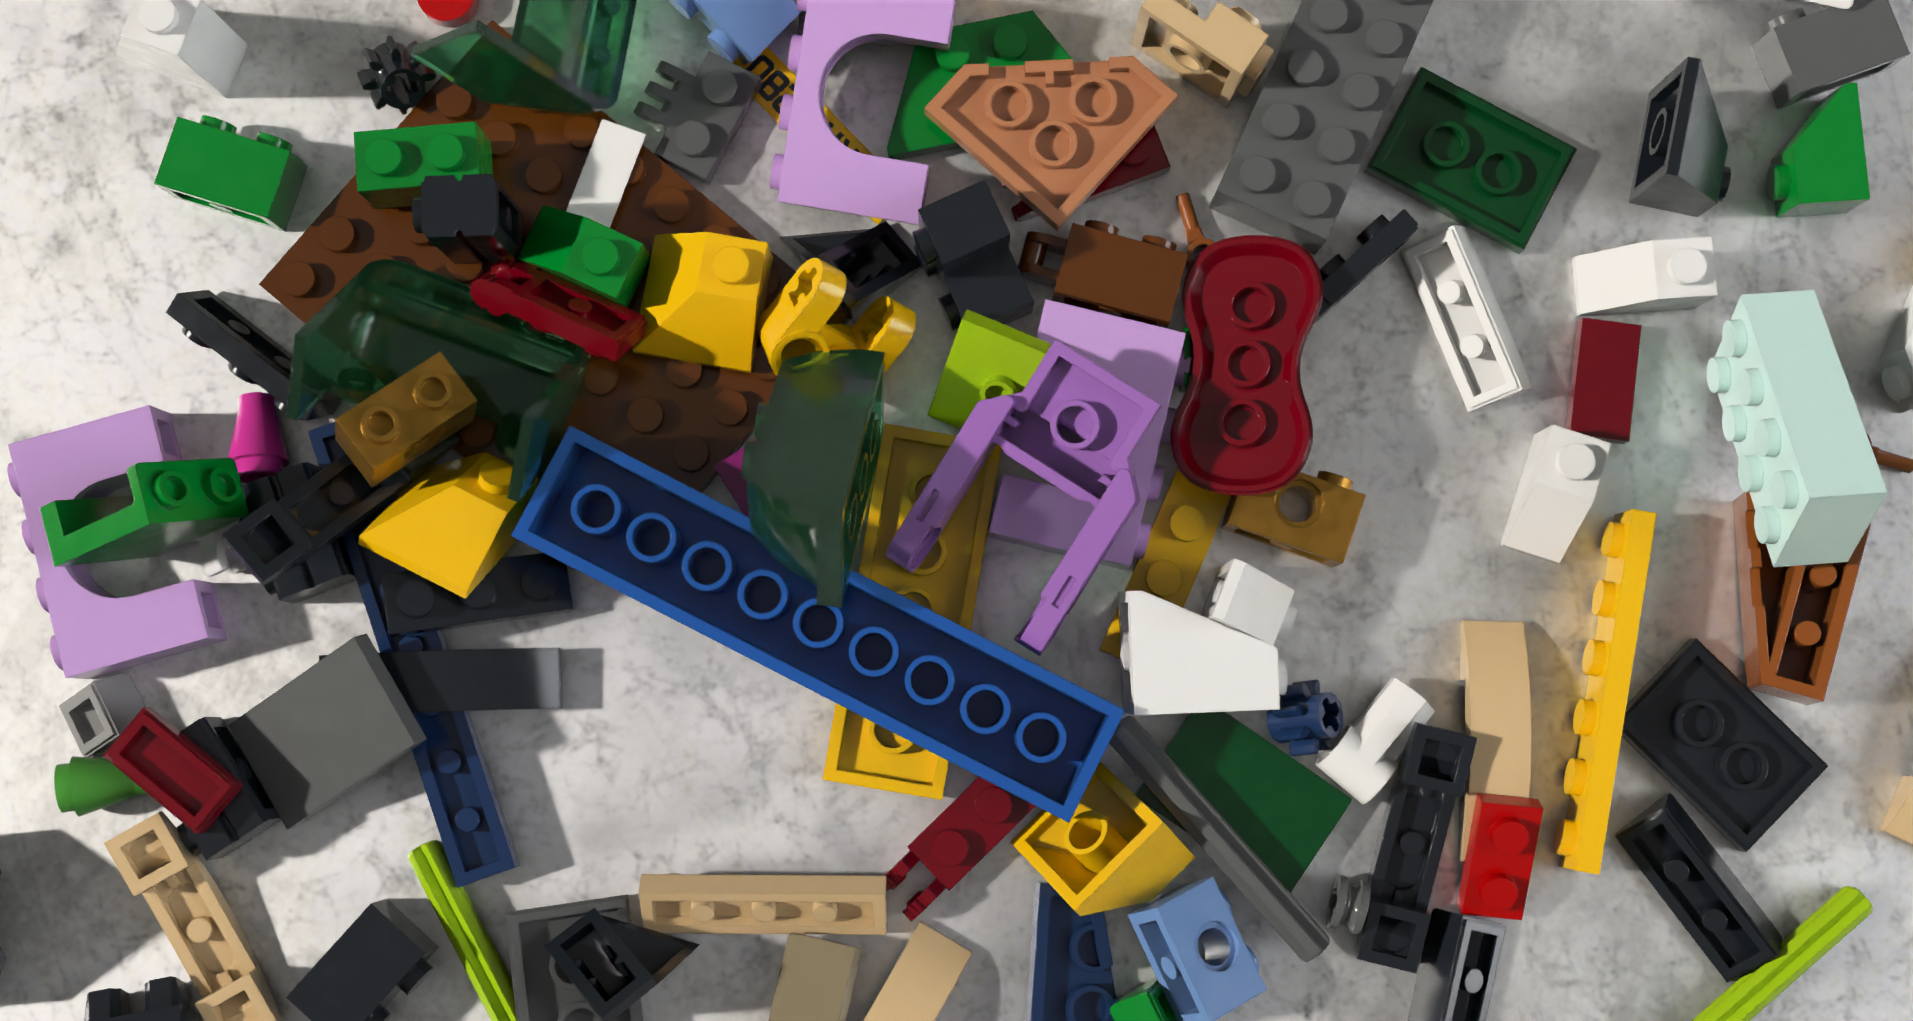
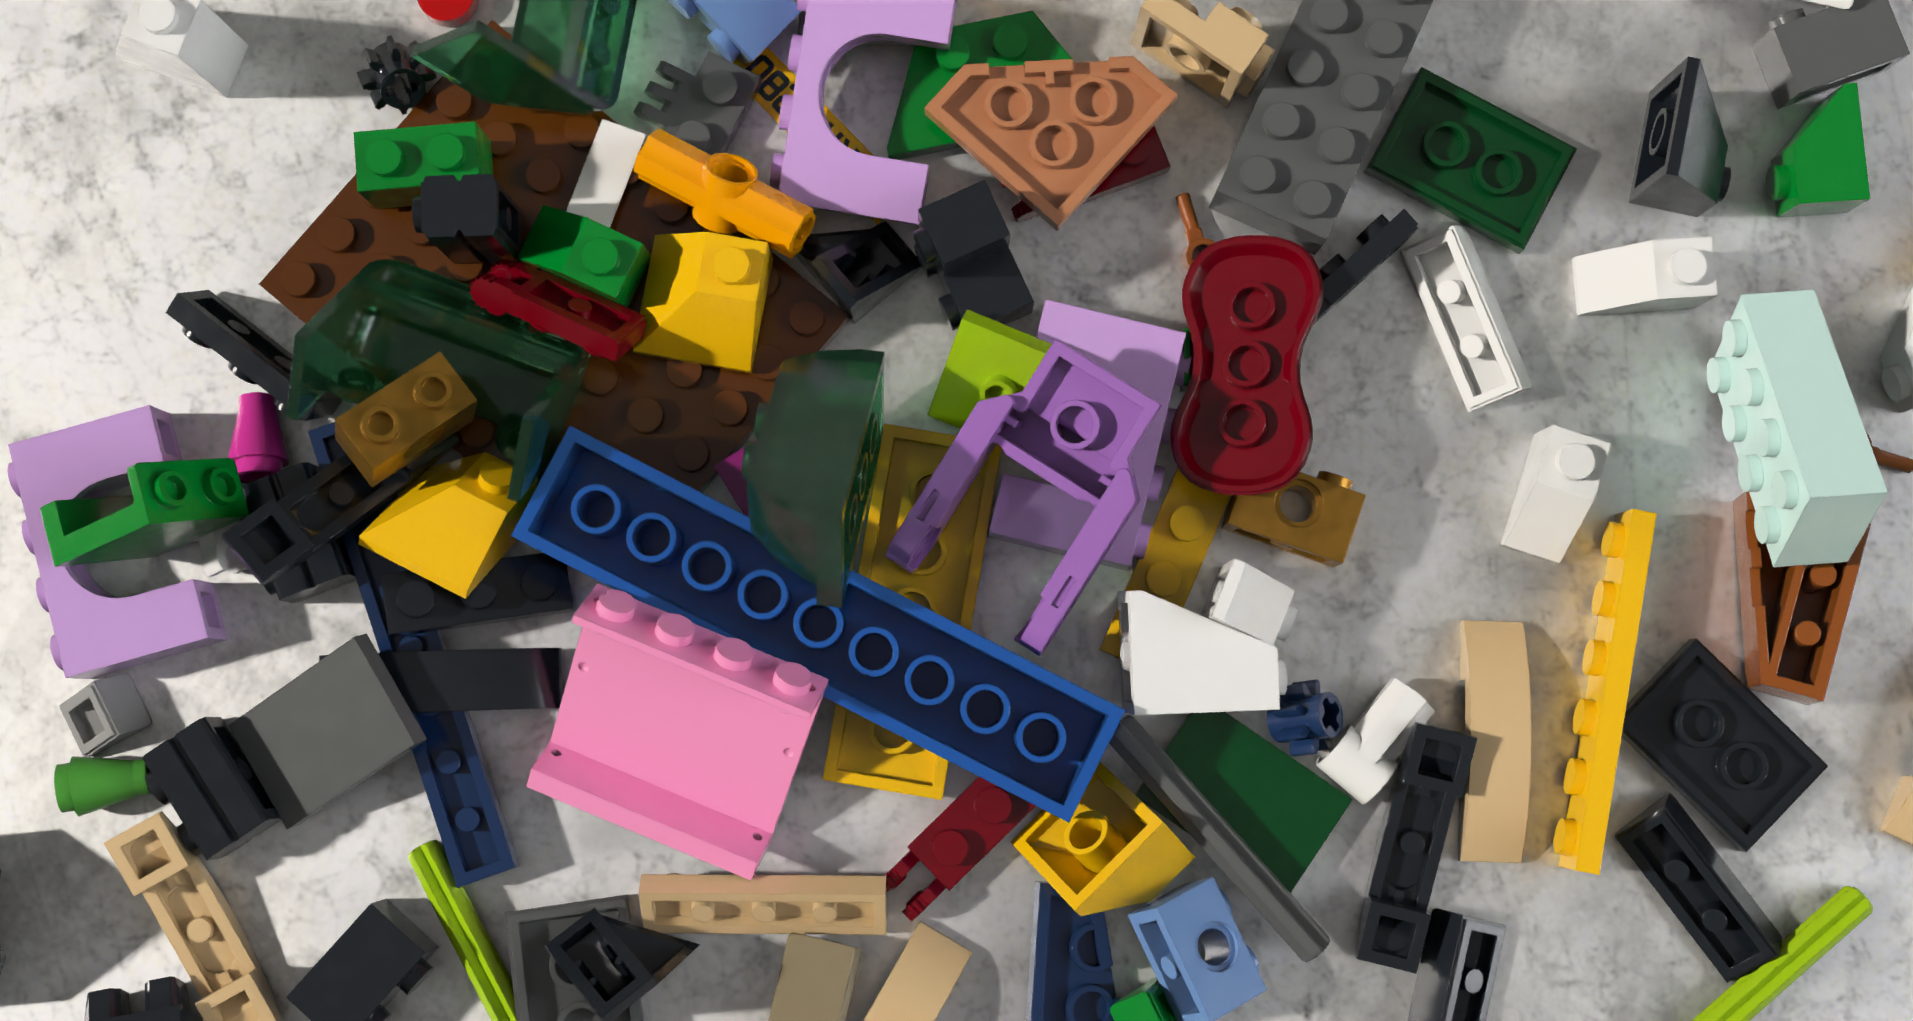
dark red tile [103,707,244,834] -> none
green brick [154,115,308,232] -> none
yellow piece [757,258,916,406] -> none
reddish brown brick [1018,220,1188,328] -> none
dark grey bush [1326,874,1371,935] -> none
red plate [1457,792,1544,920] -> none
dark red tile [1565,317,1642,444] -> none
none -> bright pink panel [526,584,829,881]
none -> light orange piece [633,128,817,259]

